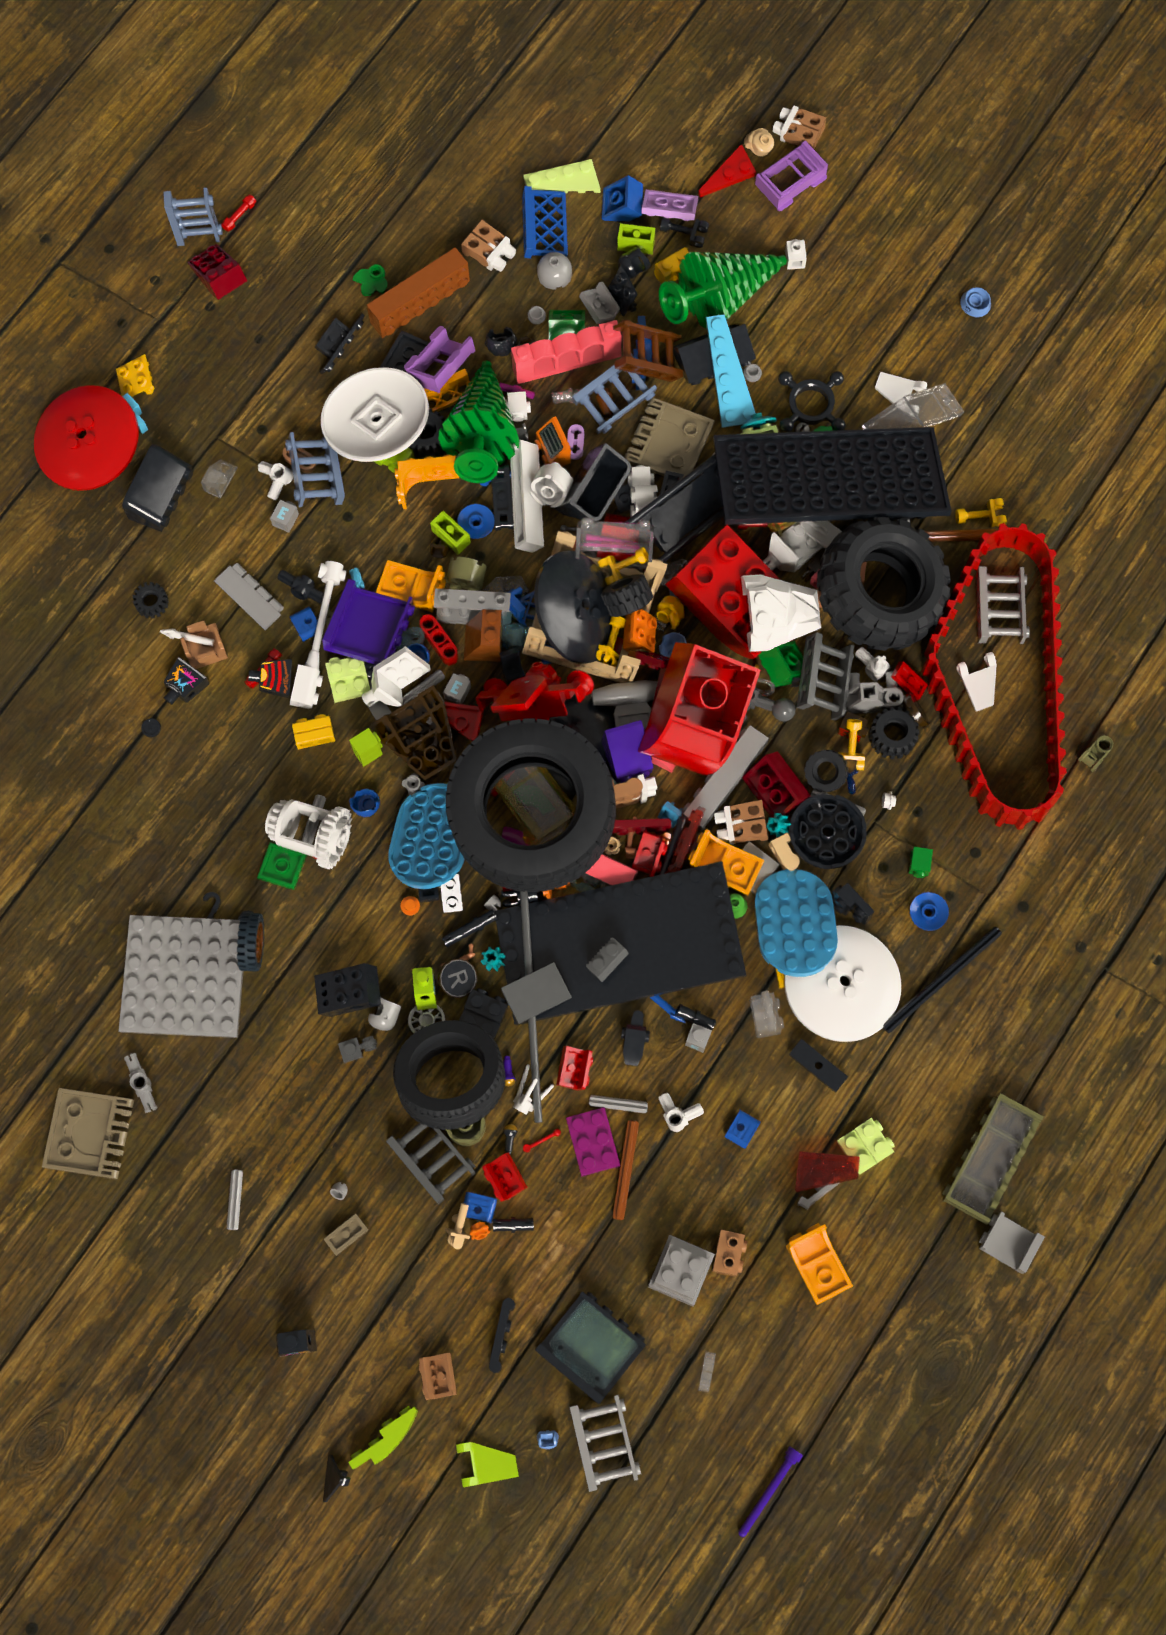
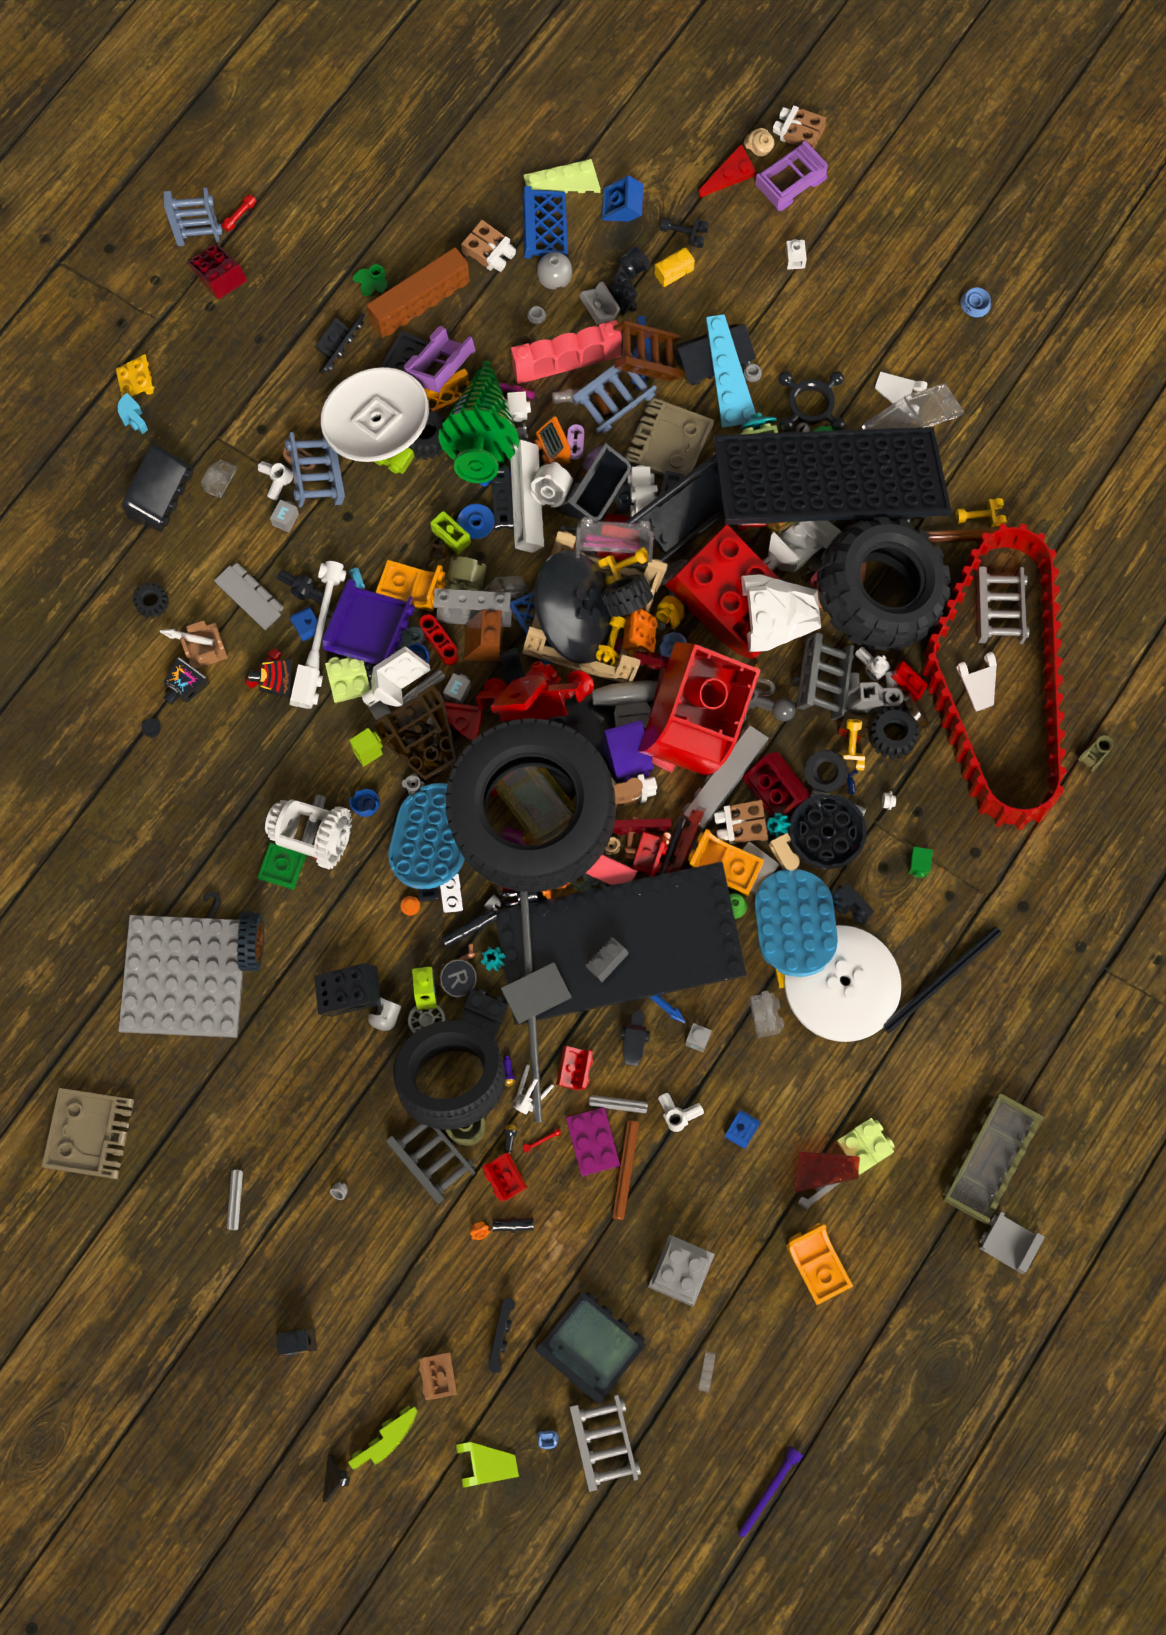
red dish [34,385,139,491] -> none
light grey pin [124,1053,157,1113] -> none
yellow brick [292,714,335,750] -> none
dark tan plate [324,1214,368,1256] -> none
dark grey plate [338,1036,378,1063] -> none
light orange bracket [395,455,459,509] -> none
tan arm [445,1203,470,1249] -> none
blue piece [464,1192,497,1223] -> none
black hair [485,327,517,357] -> none
clear light blue brick [502,622,528,652] -> none
blue bracket [507,587,526,621] -> none
green slope [549,310,585,341] -> none
lime brick [617,223,656,255] -> none
lavender plate [641,189,698,221] -> none
dark azure tile [658,801,683,828] -> none
green plant [659,252,787,329] -> none
black pin [675,1004,716,1030] -> none
medium nougat brick [712,1230,748,1277] -> none
green slope [758,641,803,687] -> none
black tile [789,1039,848,1093] -> none
blue dish [910,892,949,931] -> none

